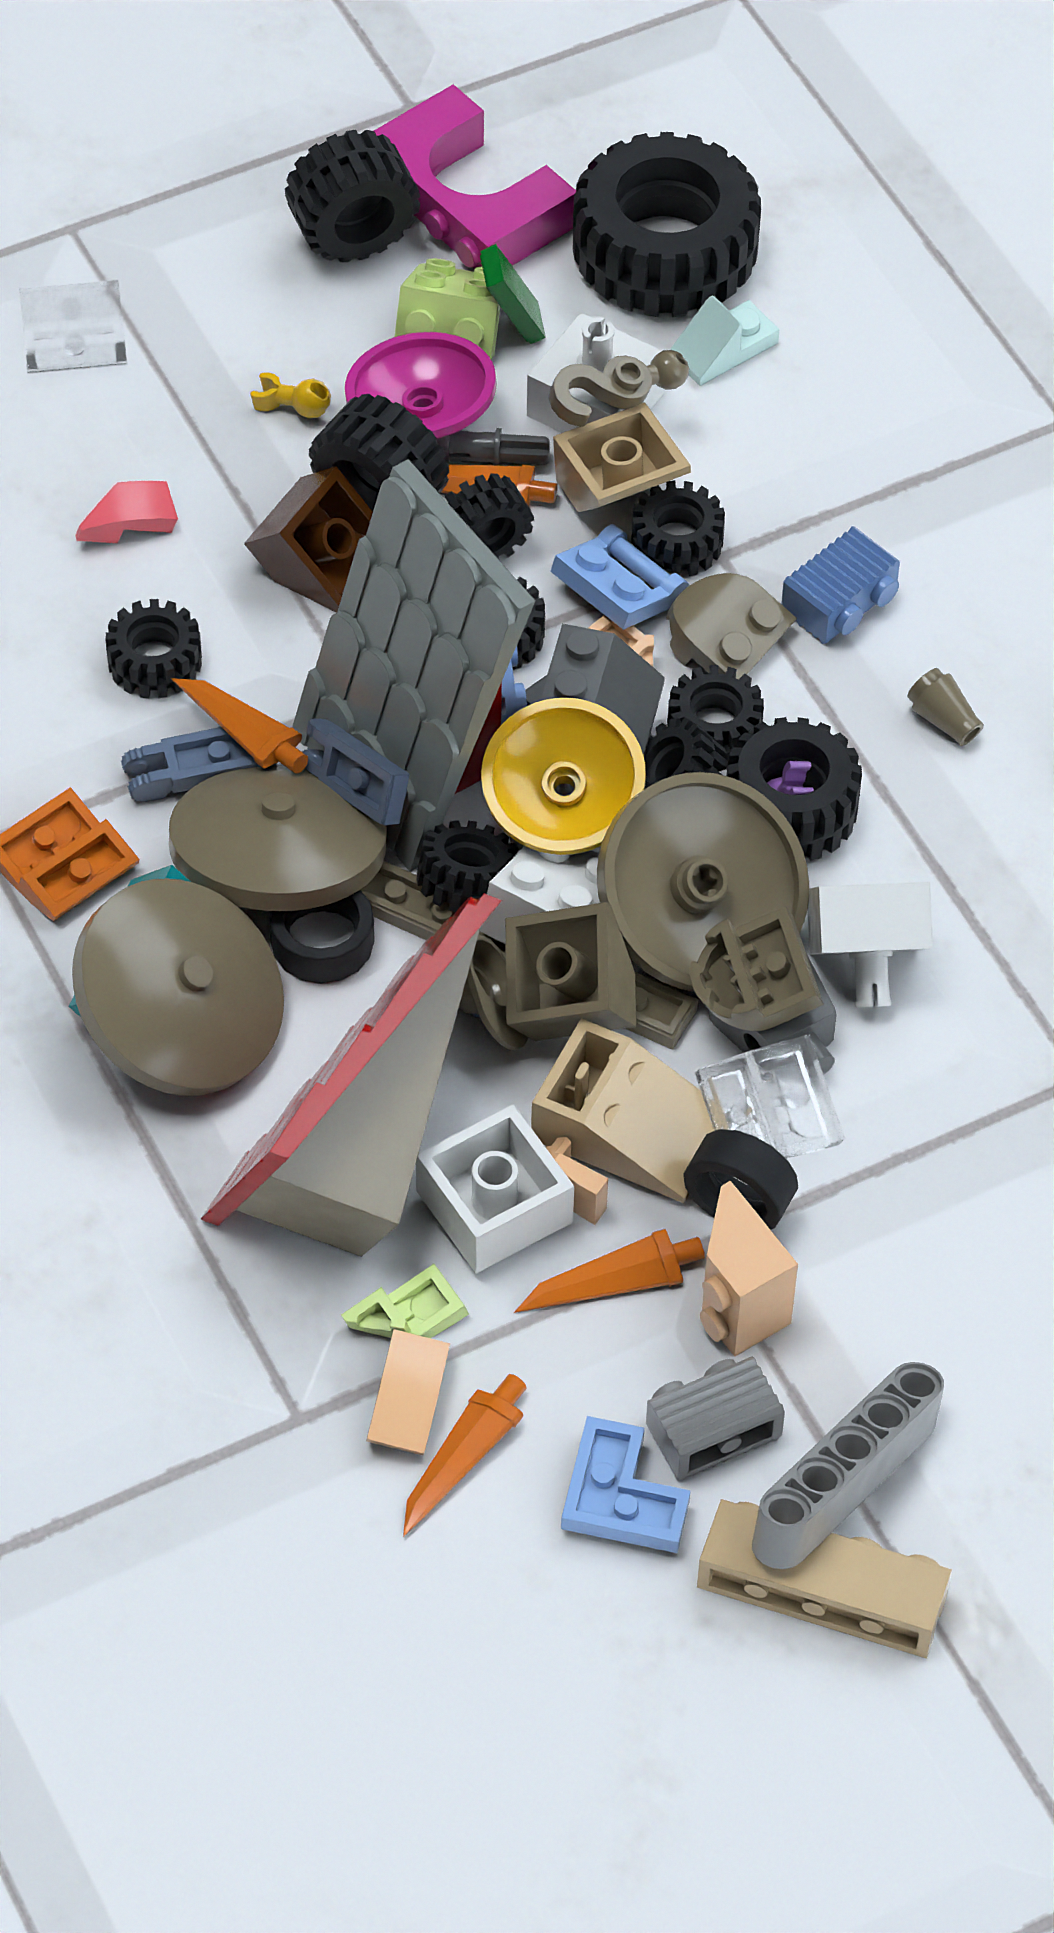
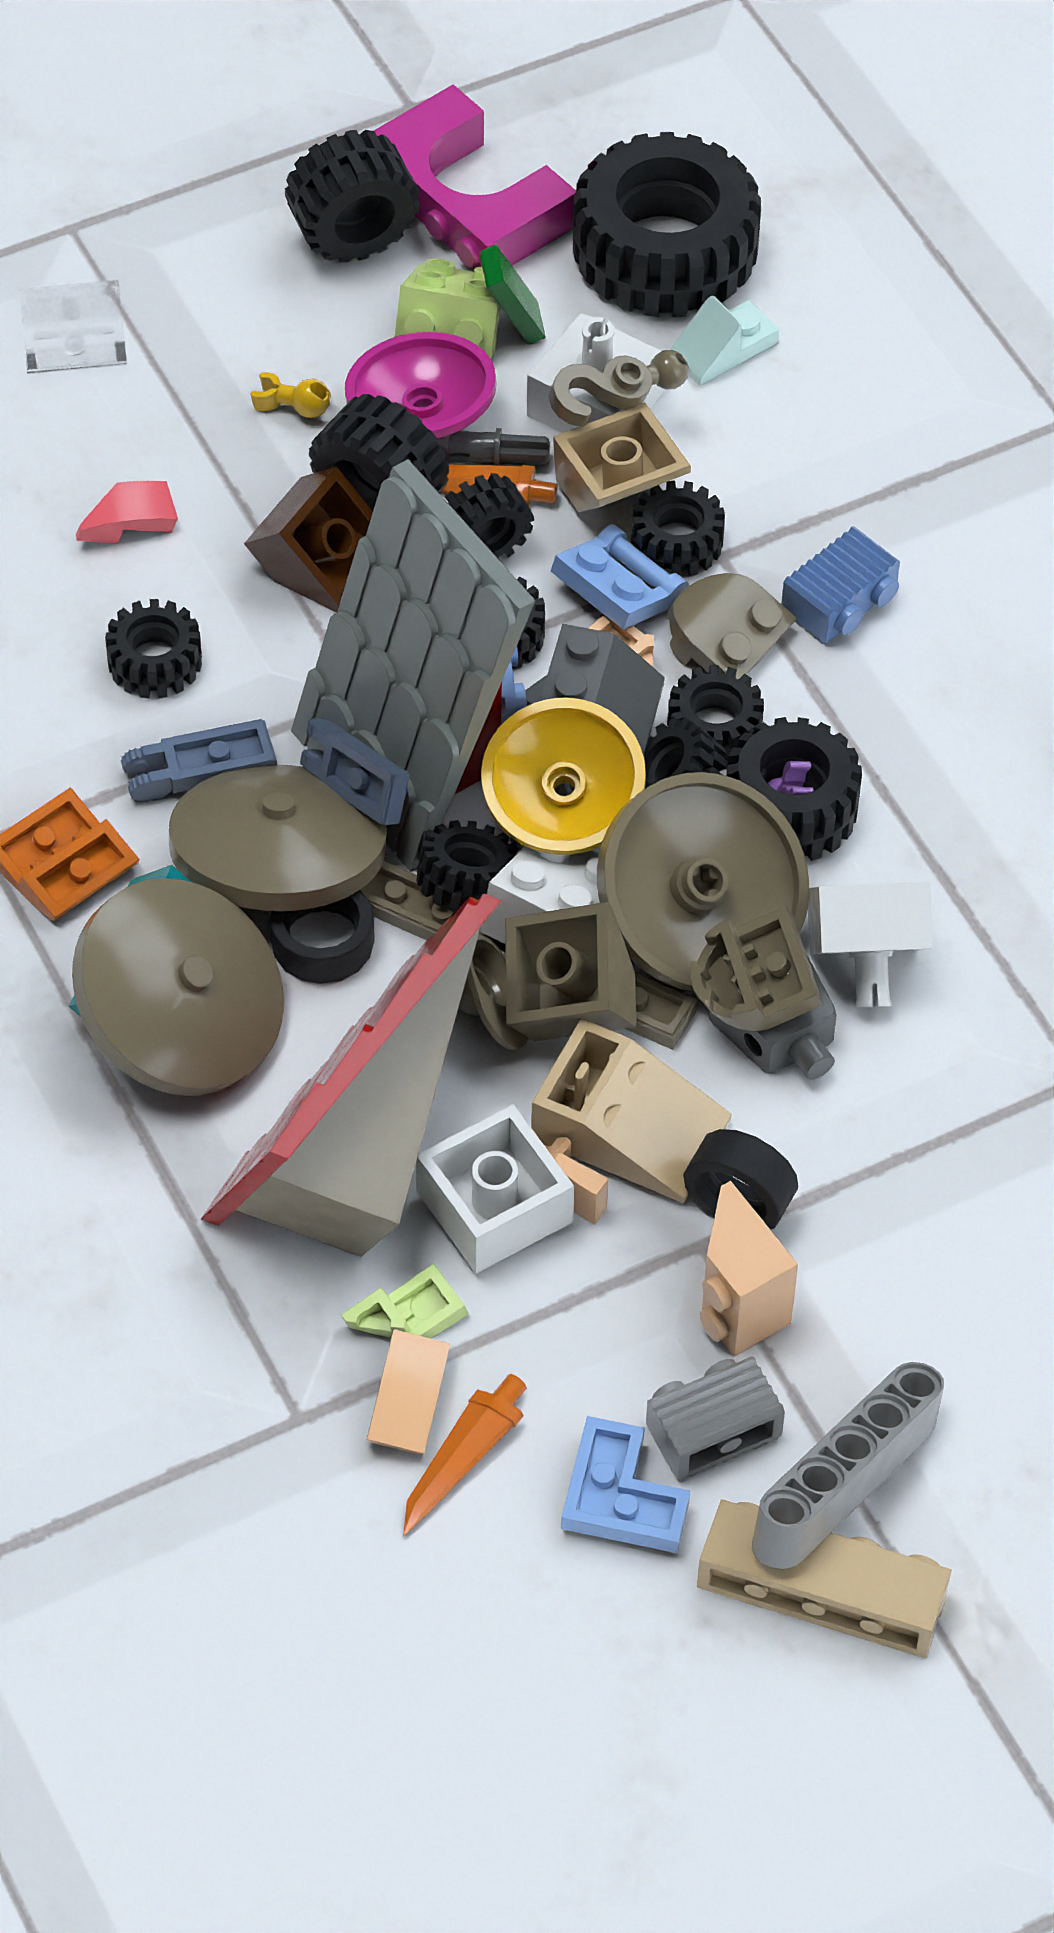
orange bar [171,678,308,774] -> none
orange bar [514,1229,705,1313] -> none
clear slope [695,1034,845,1159] -> none
dark tan cone [907,668,984,746] -> none

